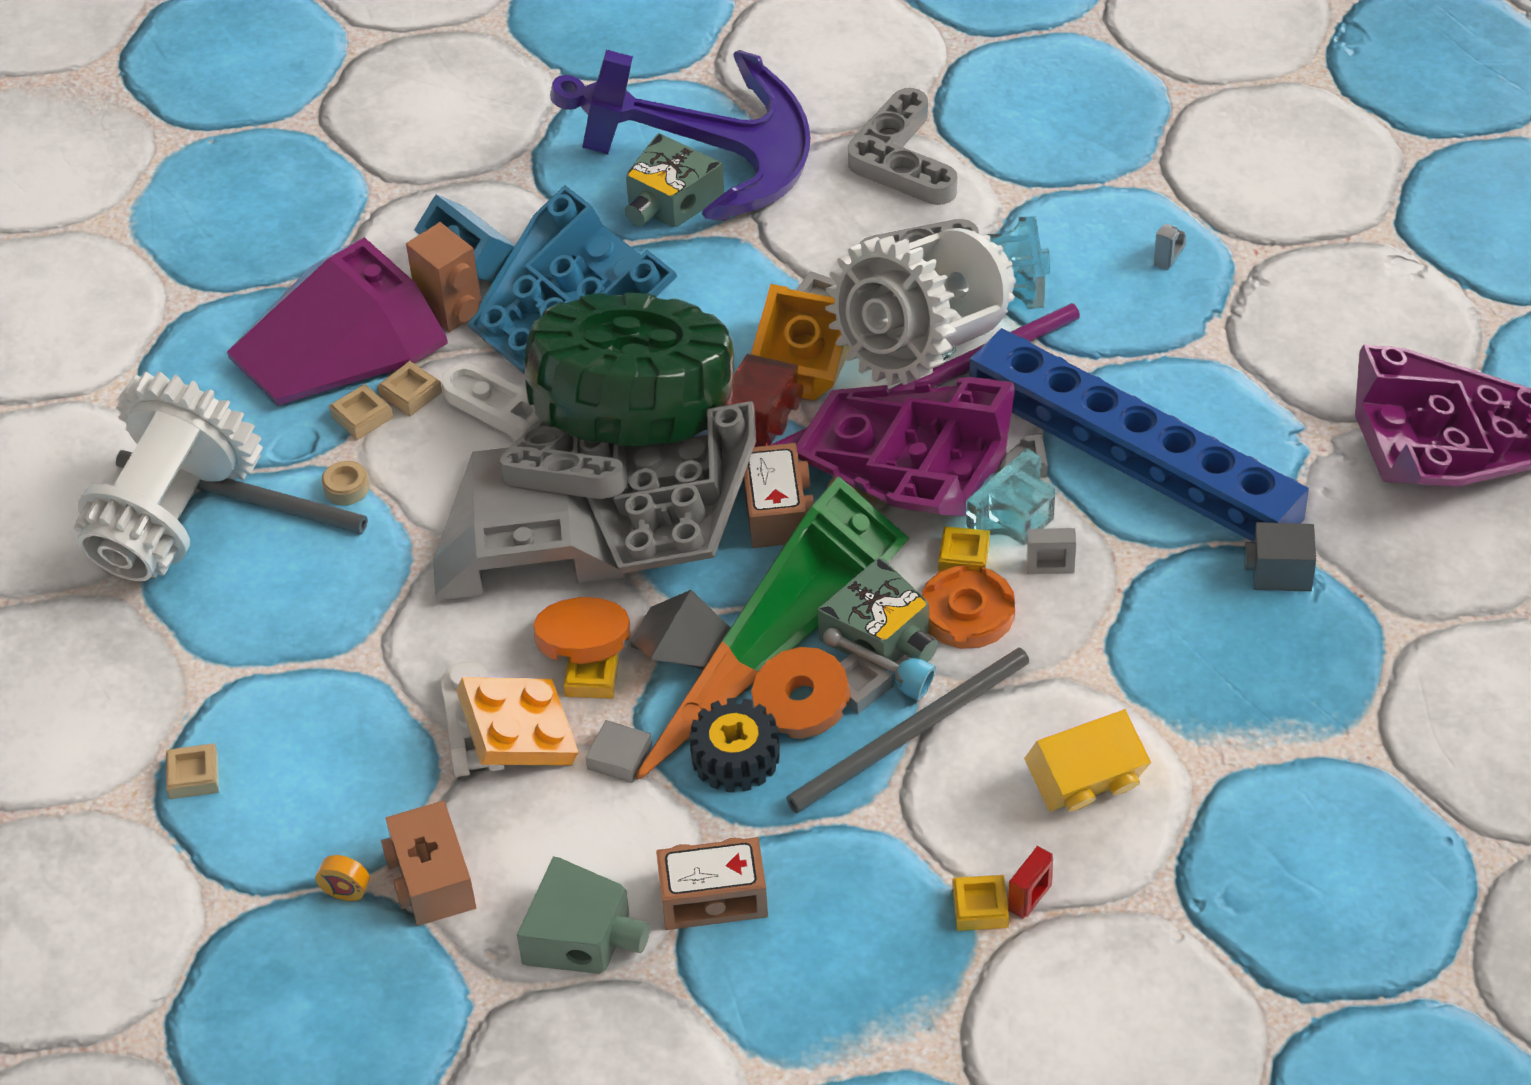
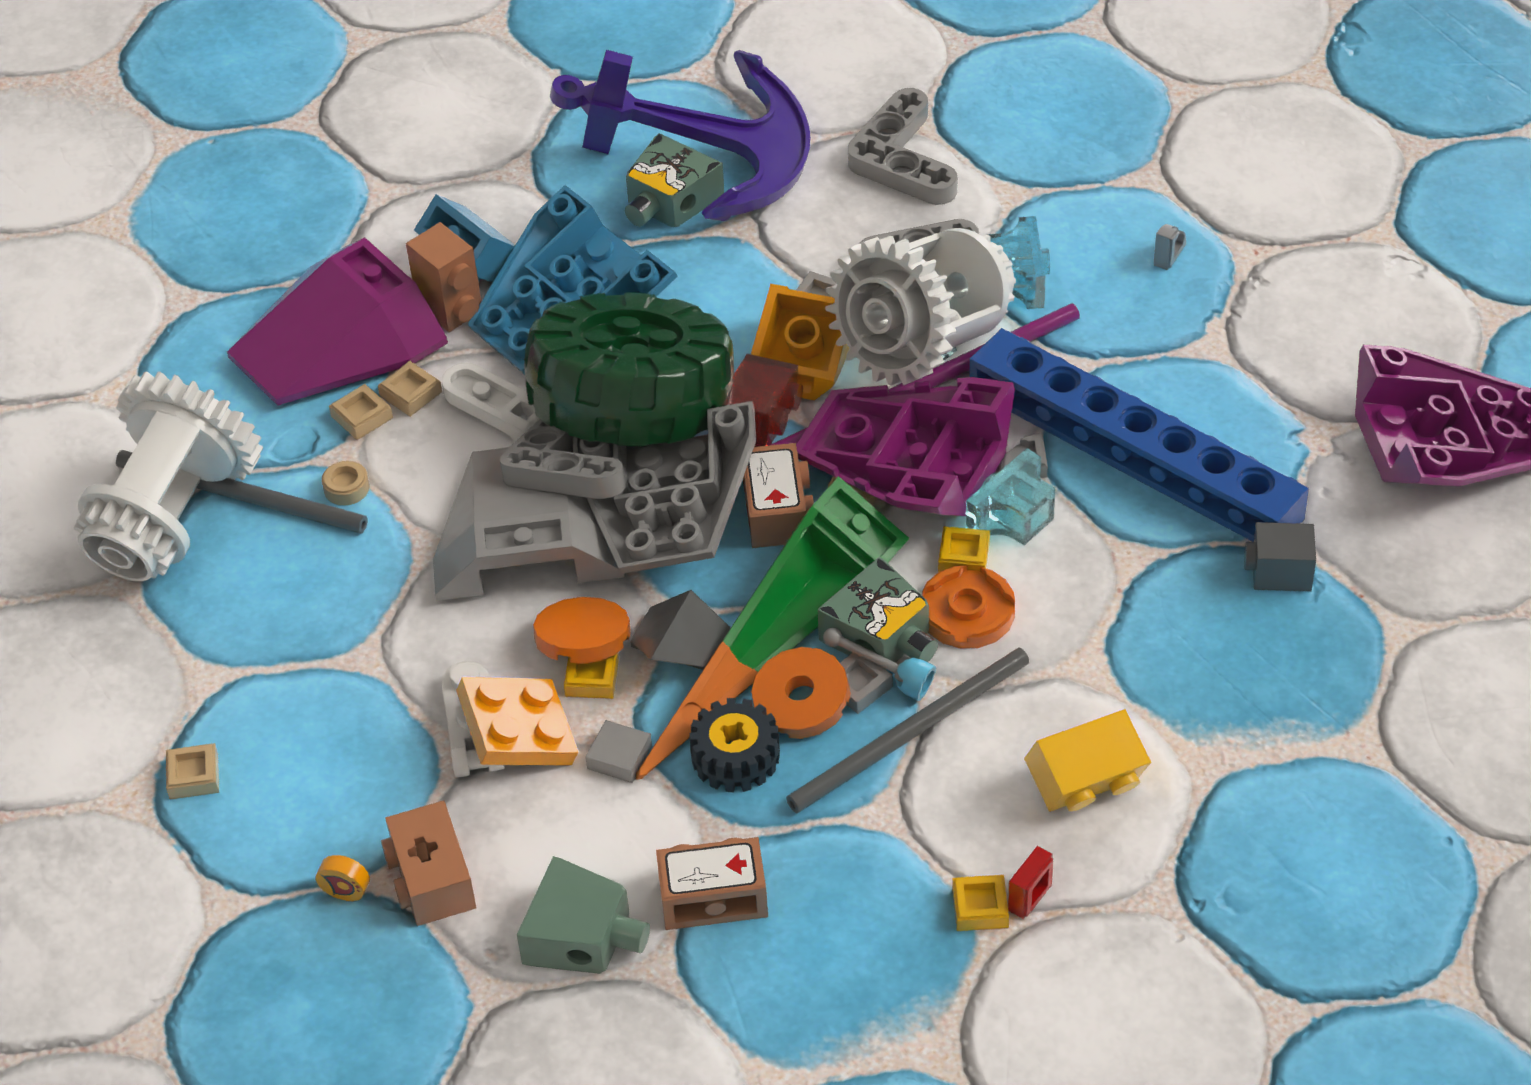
light grey tile [1026,528,1076,574] -> none

